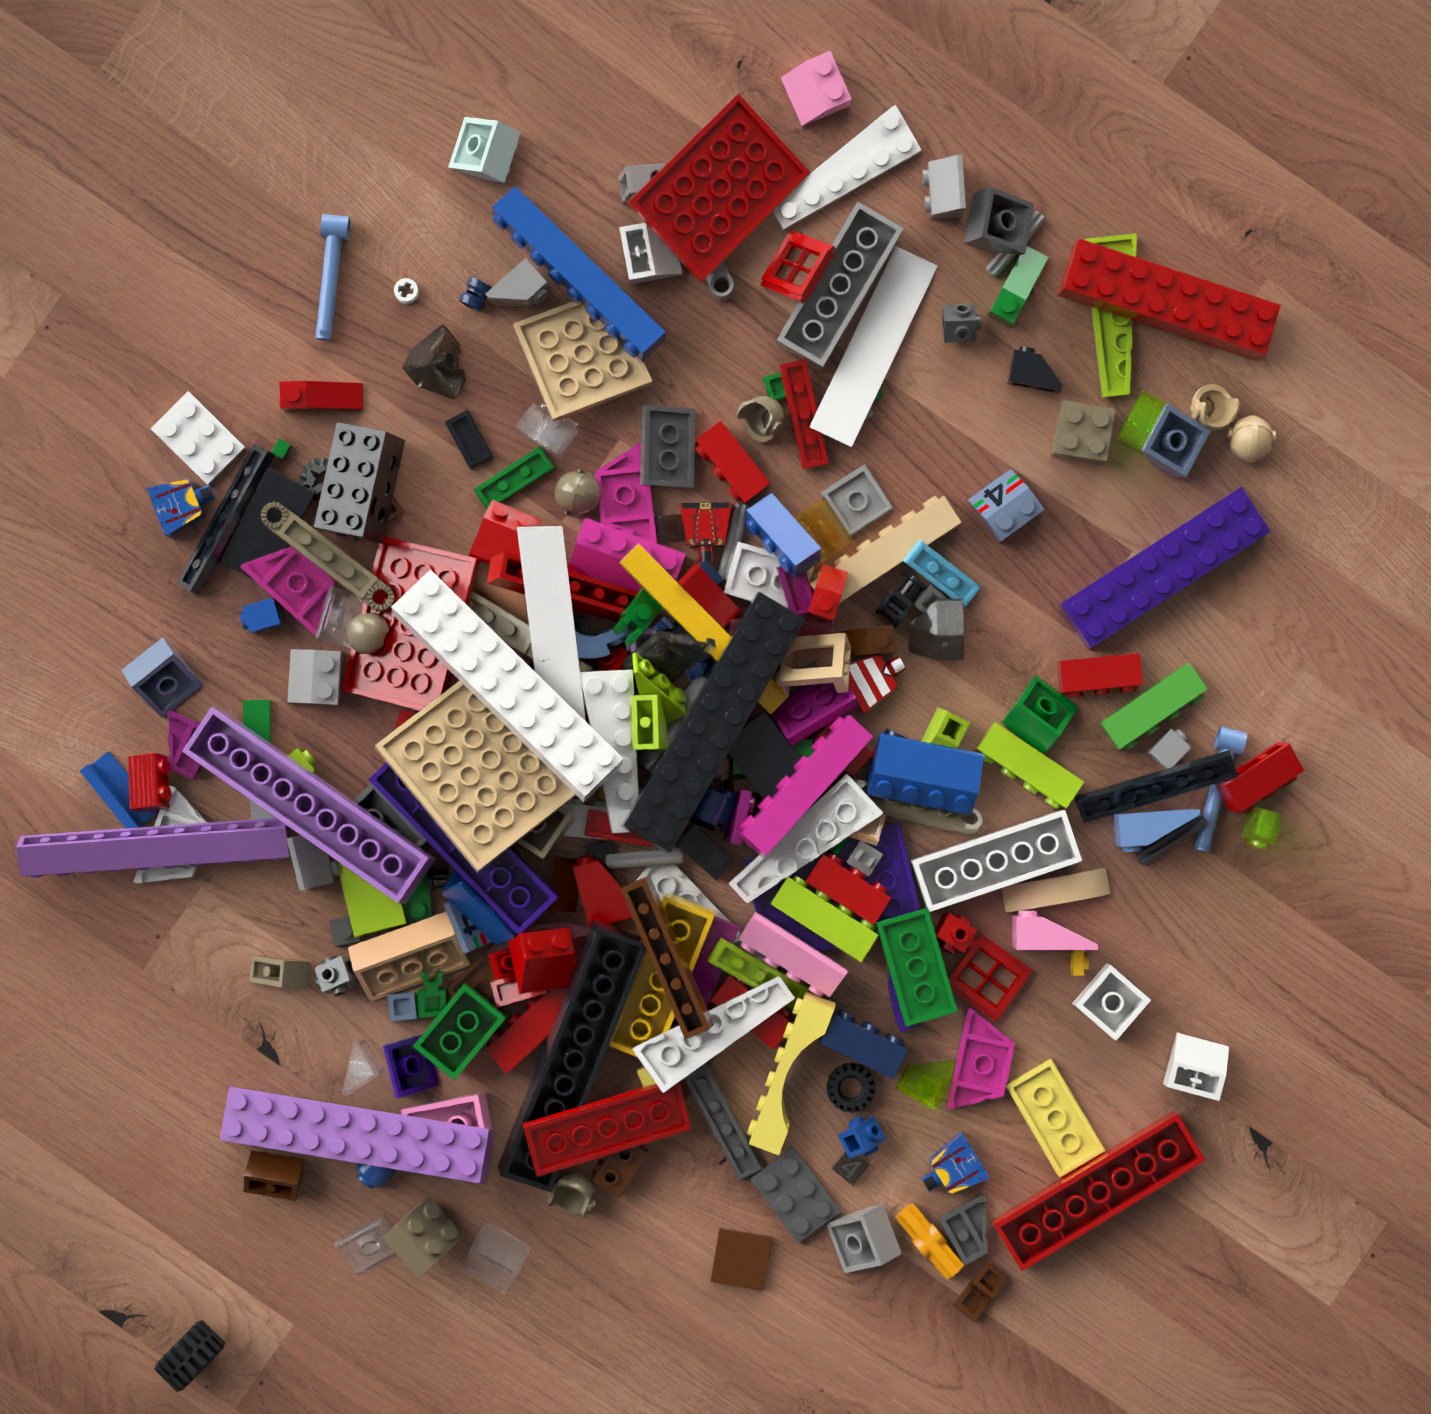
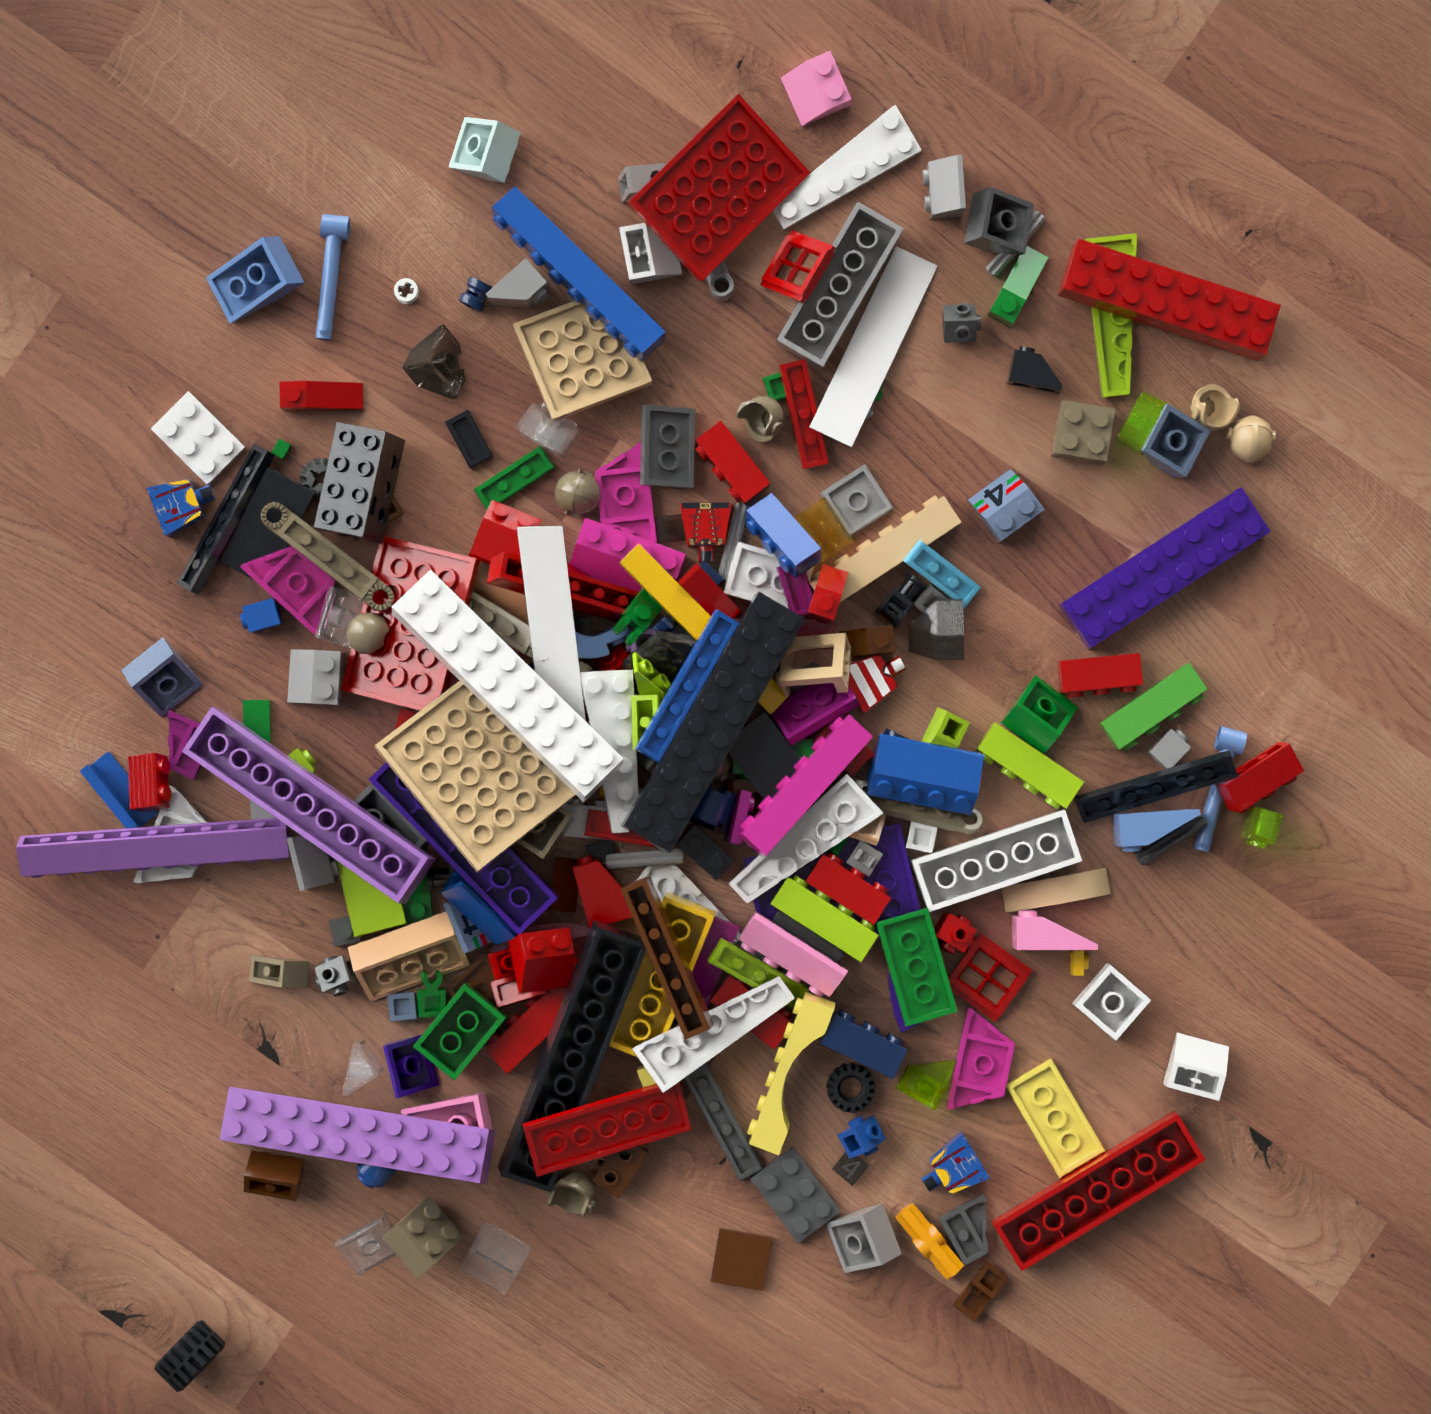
none -> medium blue slope [206,236,304,324]
none -> blue tile [635,609,740,763]
none -> dark grey axle [773,910,845,963]
none -> white plate [906,821,937,853]

